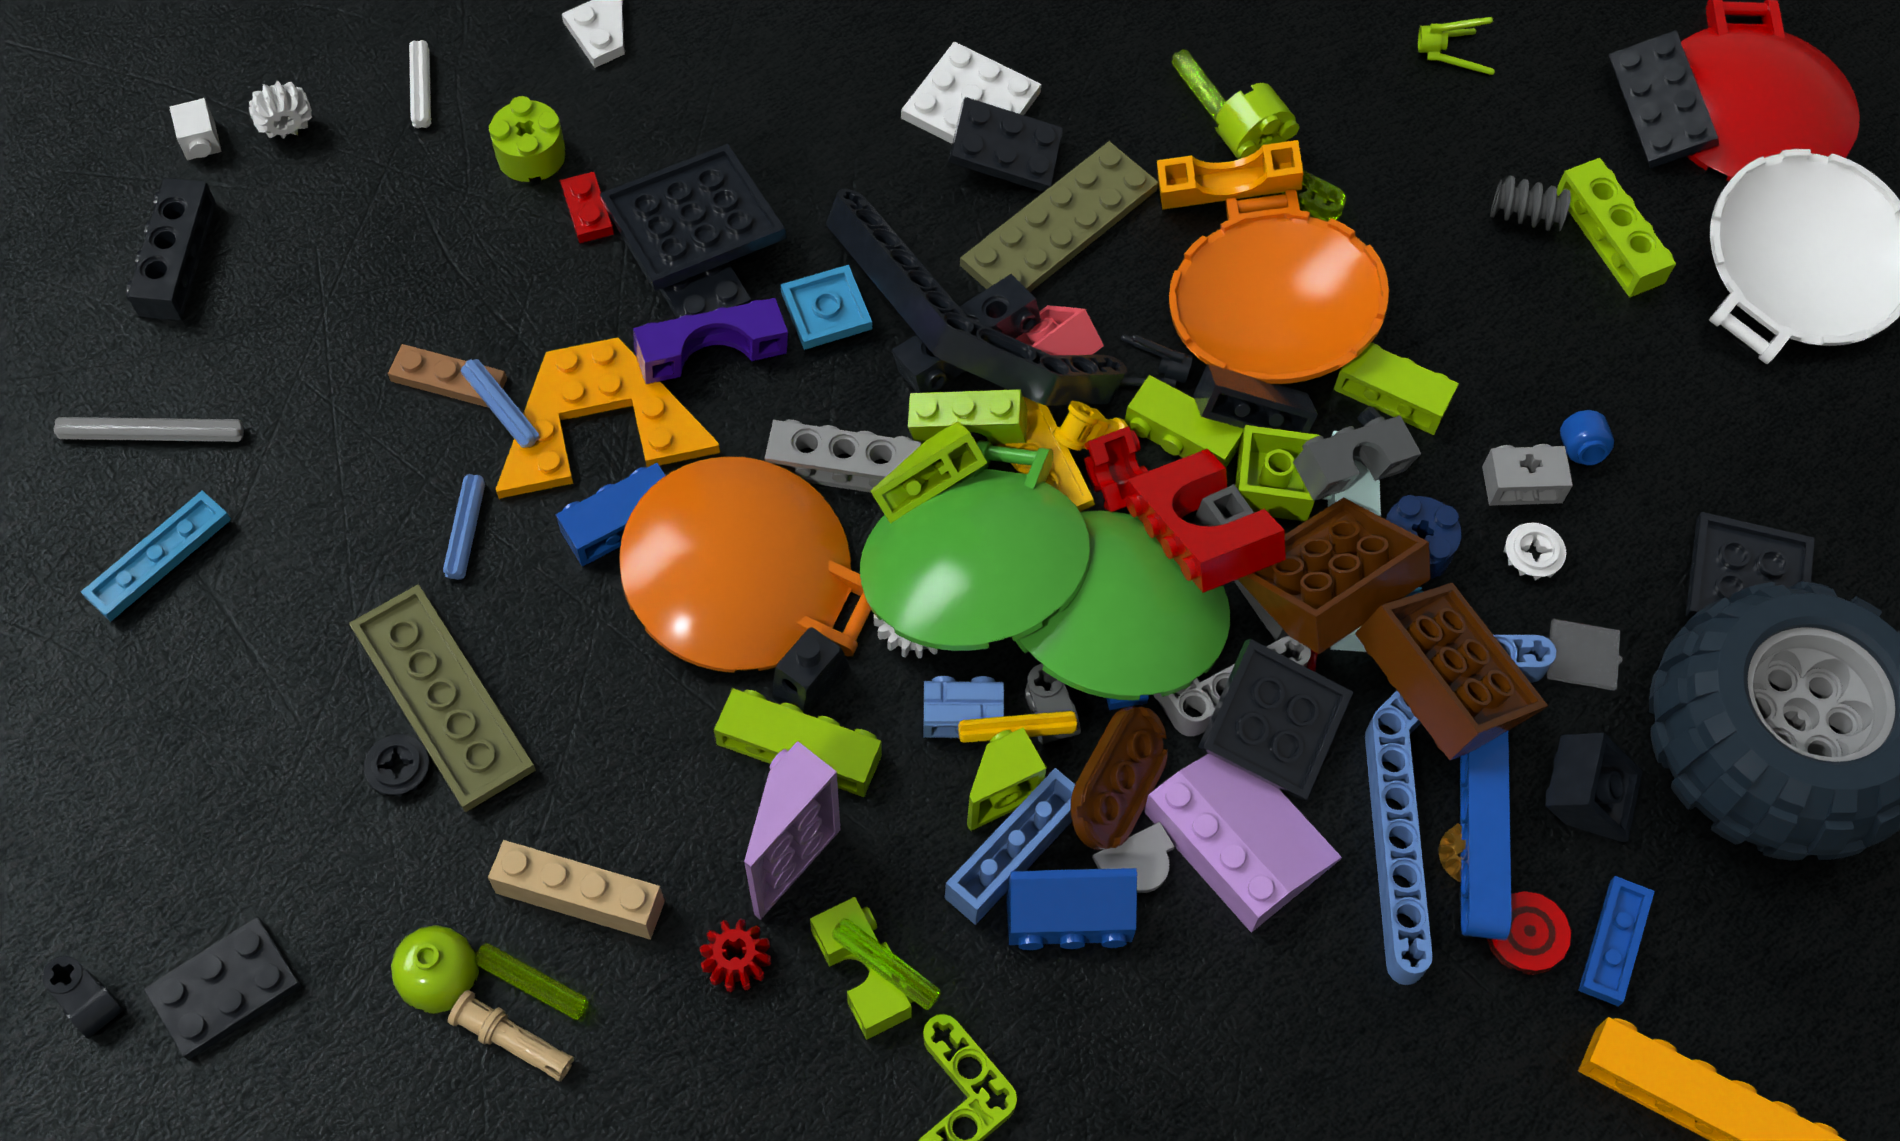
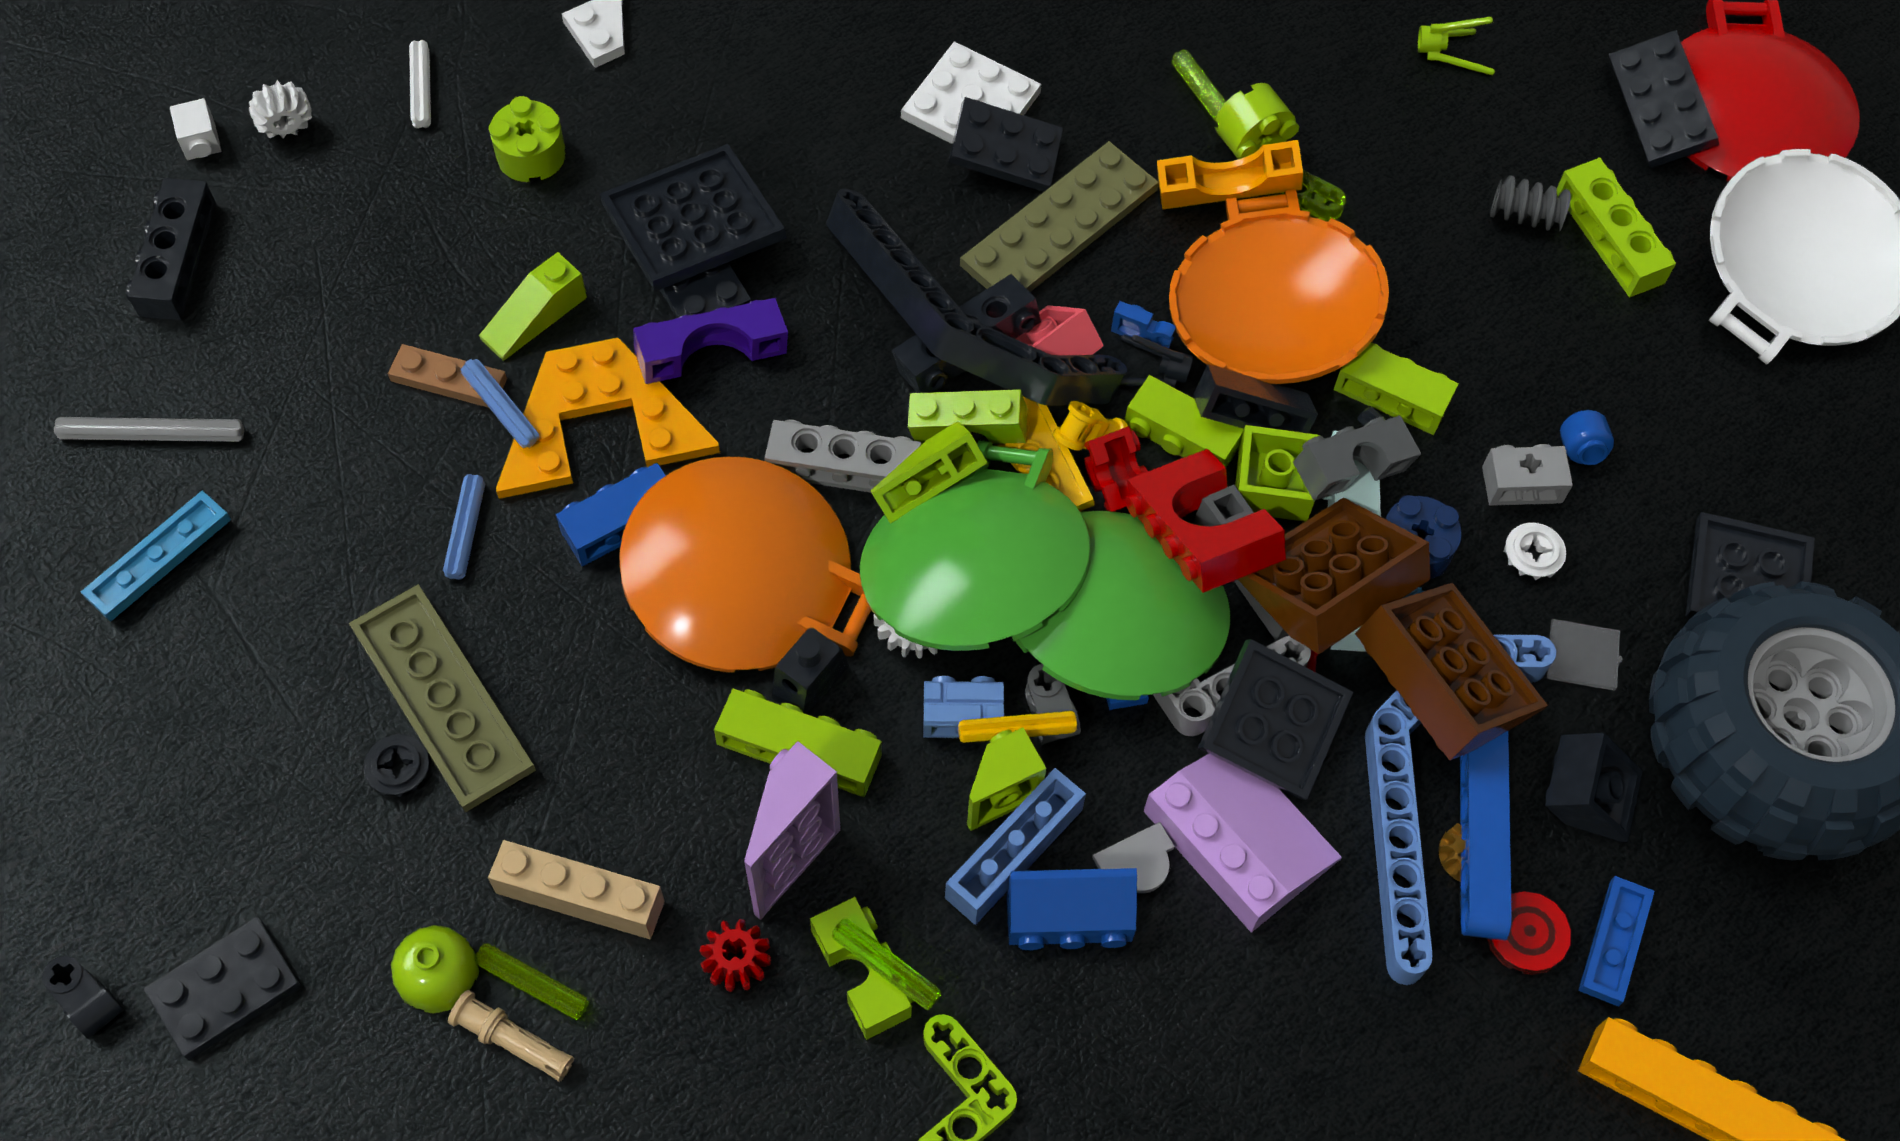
red plate [560,172,614,243] -> none
dark azure plate [781,265,872,350] -> none
reddish brown tile [1070,707,1168,850] -> none
none -> lime slope [479,252,587,361]
none -> blue plate [1111,301,1176,349]

